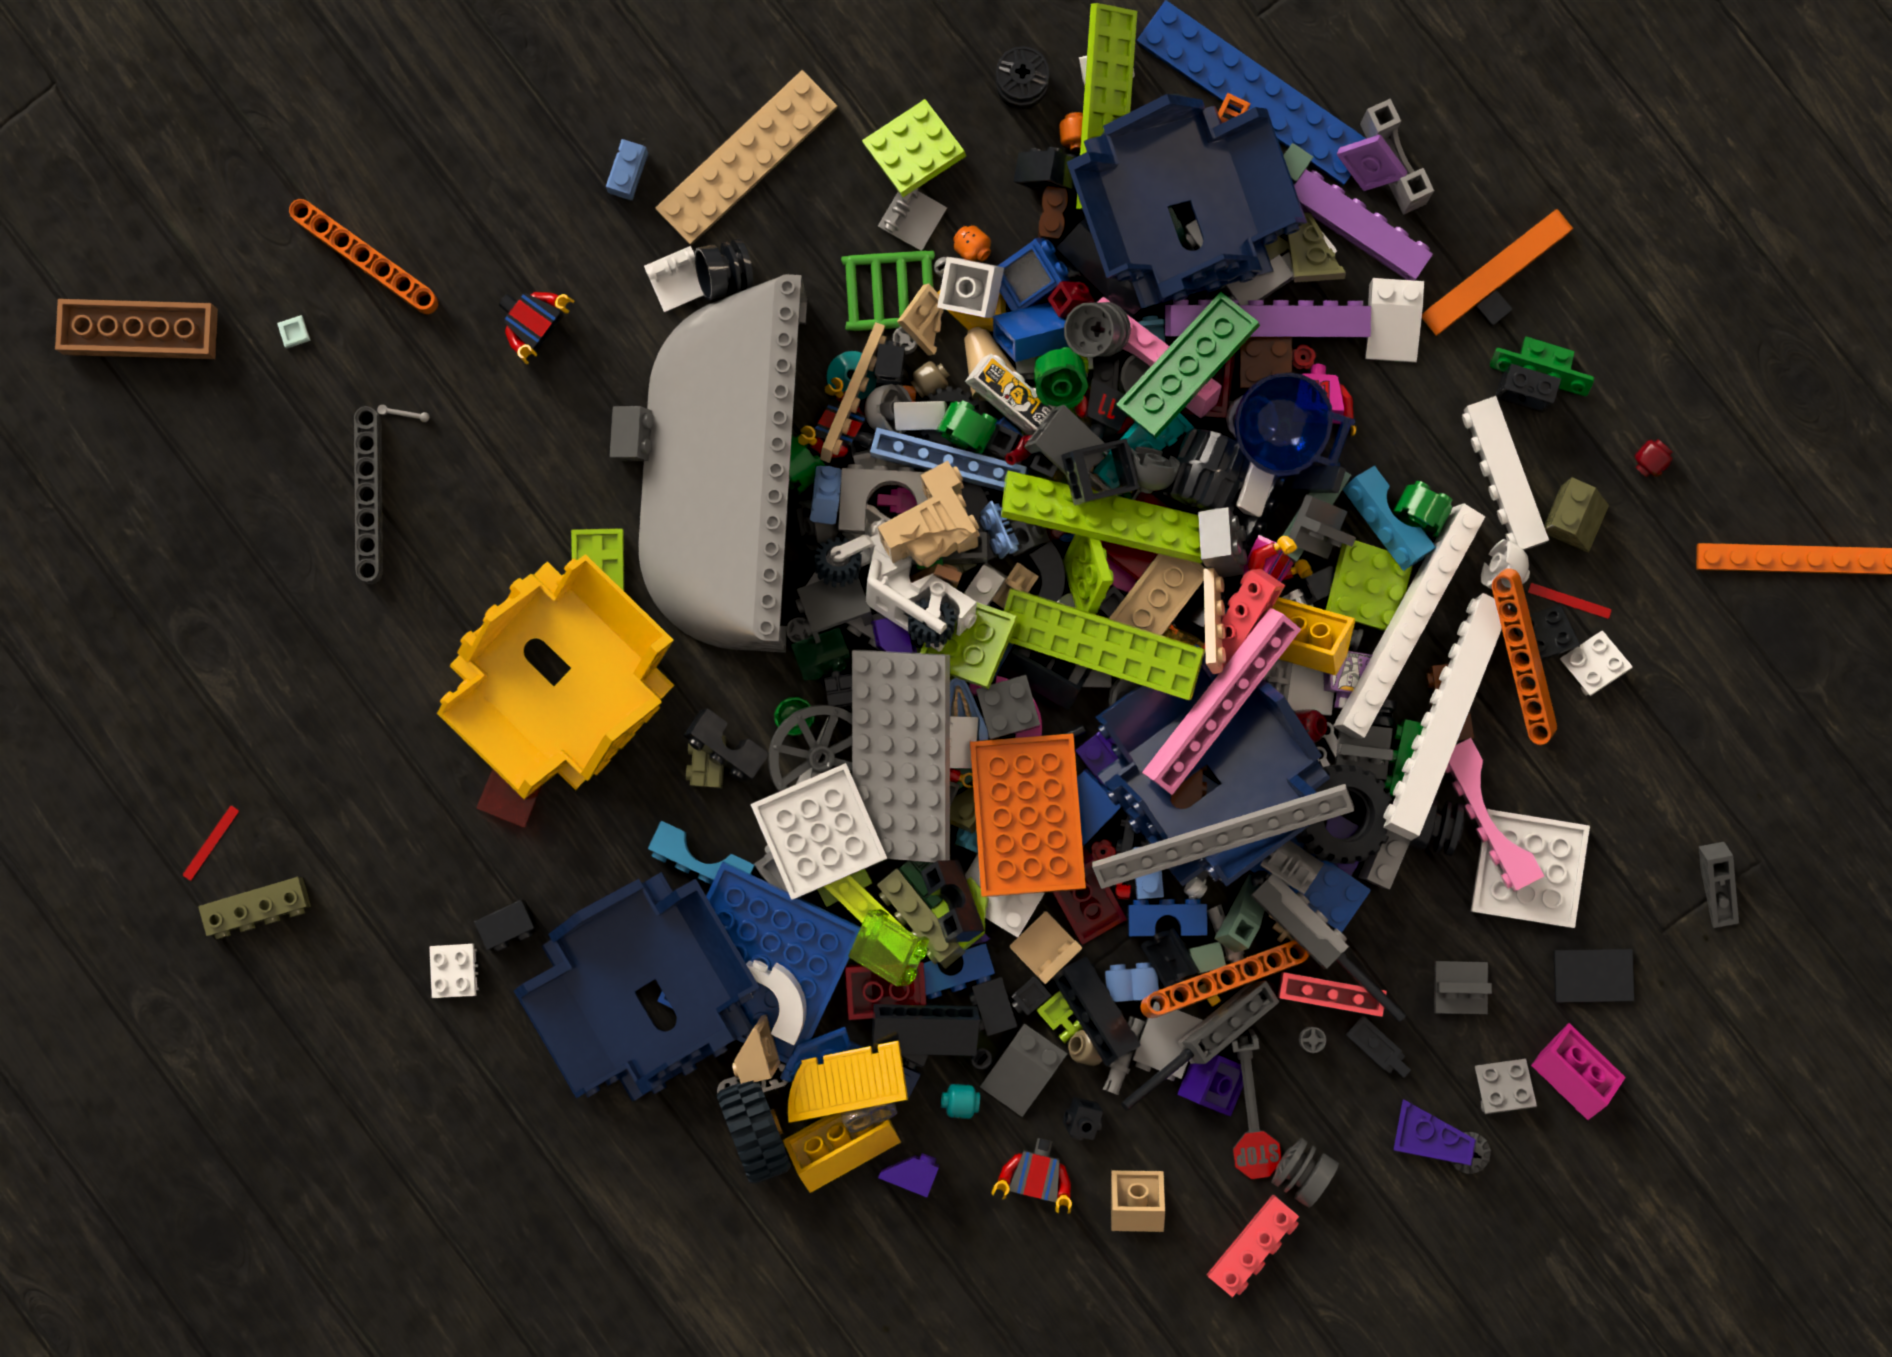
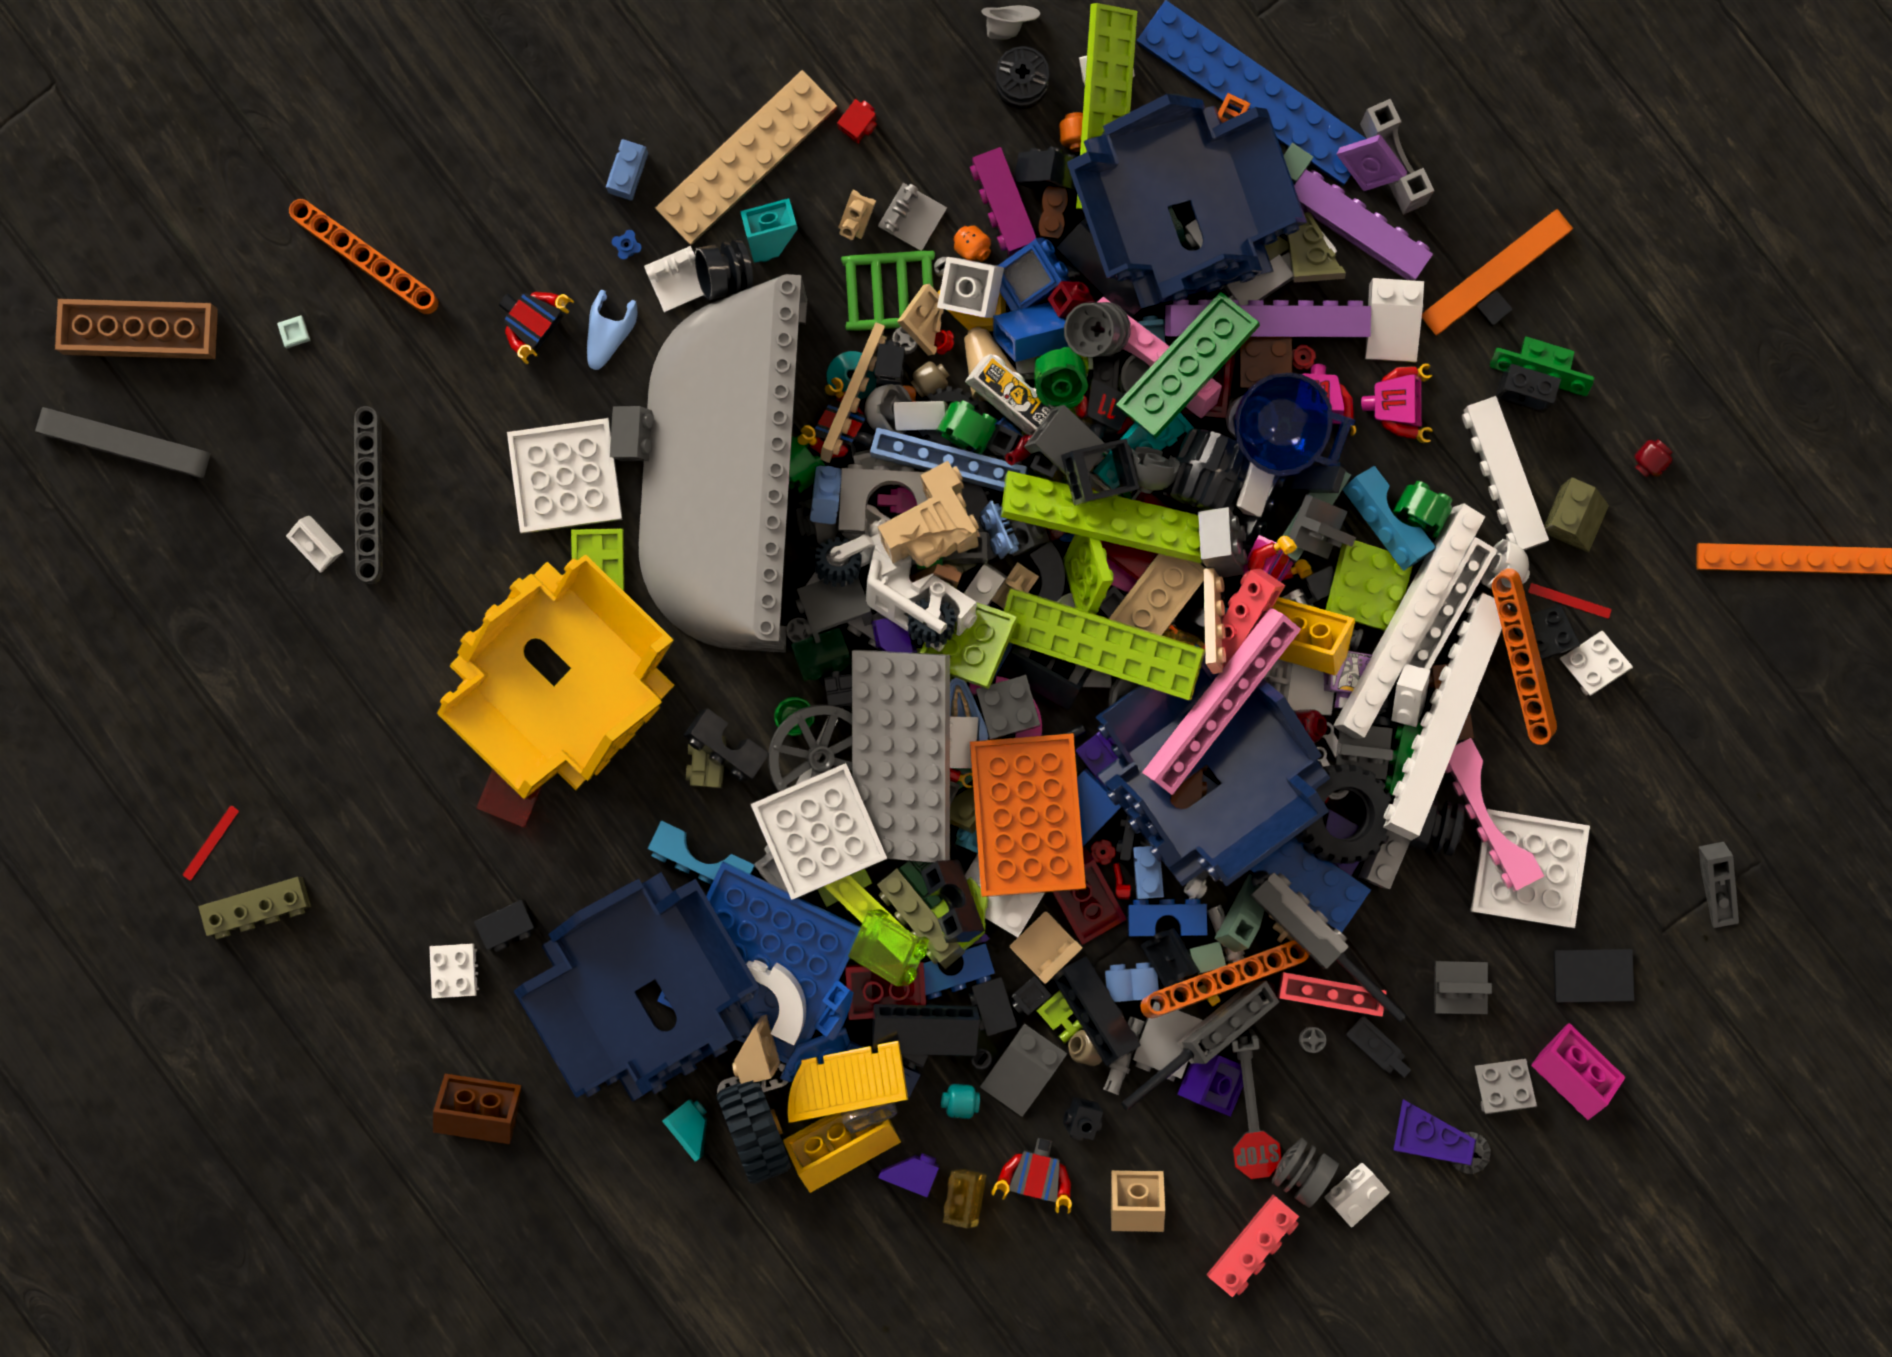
light grey hinge [377,405,430,422] -> none
plate [862,99,966,197] -> none
light grey plate [1092,784,1354,889] -> none
light grey hinge [1261,840,1324,894] -> none
none -> dark grey beam [35,407,211,478]
none -> white slope [286,516,343,573]
none -> reddish brown slope [433,1074,521,1144]
none -> white plate [507,418,623,534]
none -> light blue animal [587,290,637,370]
none -> blue plate [612,230,642,260]
none -> teal slope [663,1099,707,1162]
none -> teal slope [740,198,798,263]
none -> blue slope [814,980,853,1041]
none -> red brick [837,99,877,143]
none -> tan hips [838,190,876,240]
none -> red plate [934,330,954,354]
none -> clear yellow brick [943,1169,986,1228]
none -> magenta brick [969,147,1036,256]
none -> light grey piece [981,5,1040,40]
none -> white bracket [1325,1163,1390,1228]
none -> dark pink torso [1361,363,1433,443]
none -> white brick [1391,664,1430,727]
none -> white brick [1399,537,1497,676]

